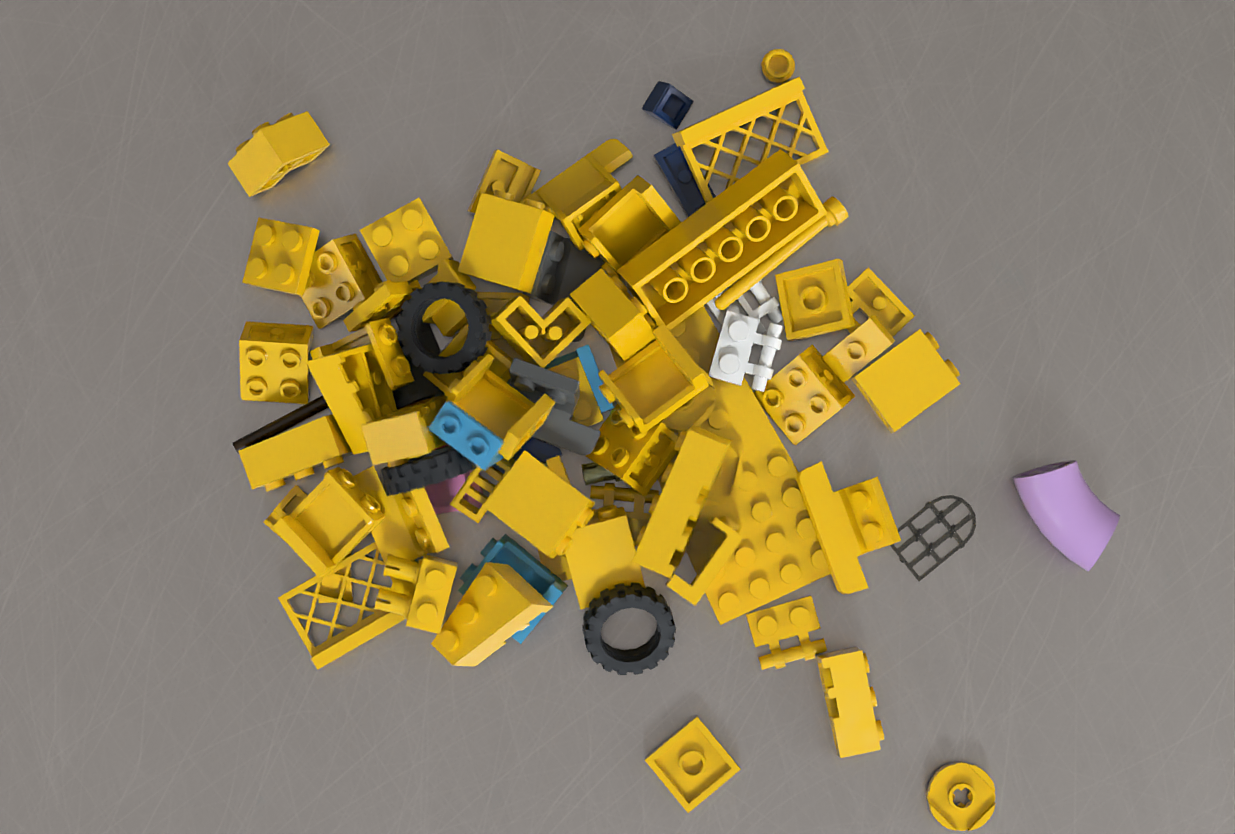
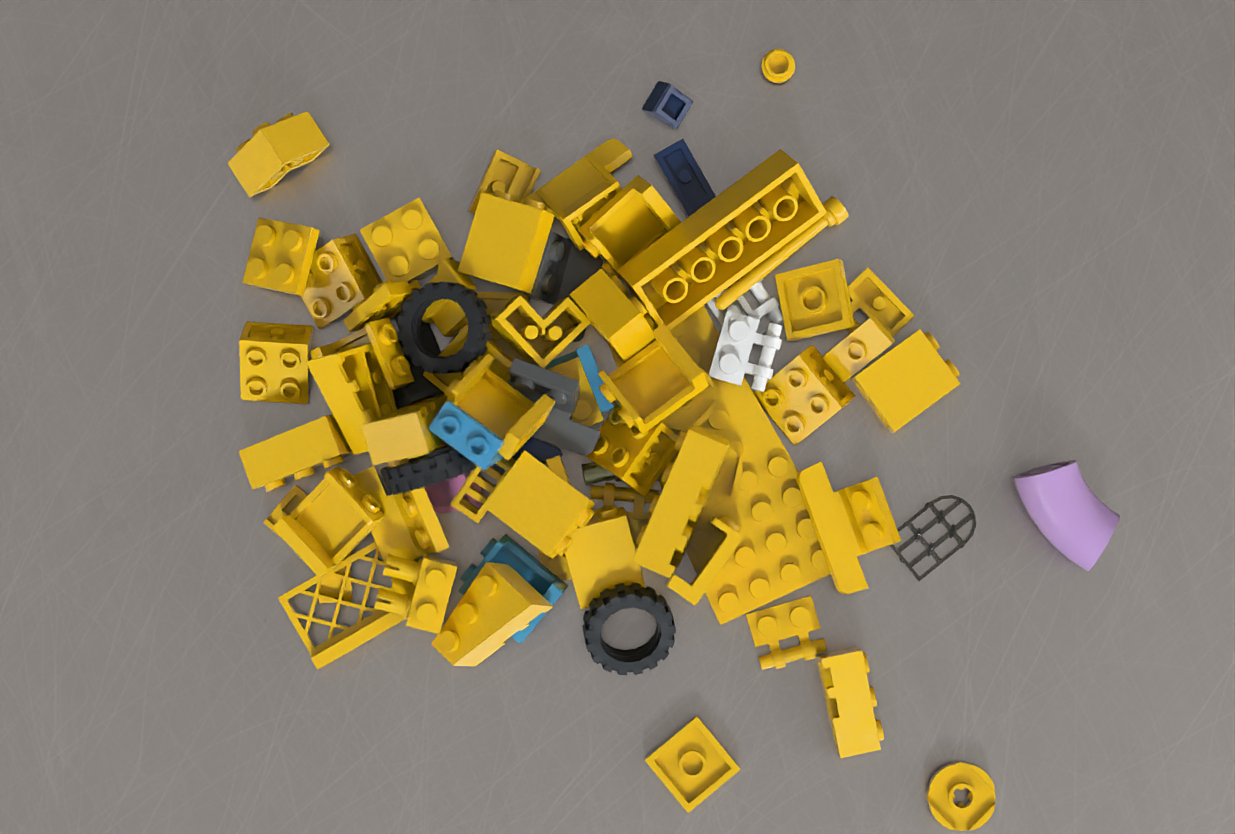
dark brown bar [233,395,329,454] -> none
yellow fence [672,76,828,204] -> none

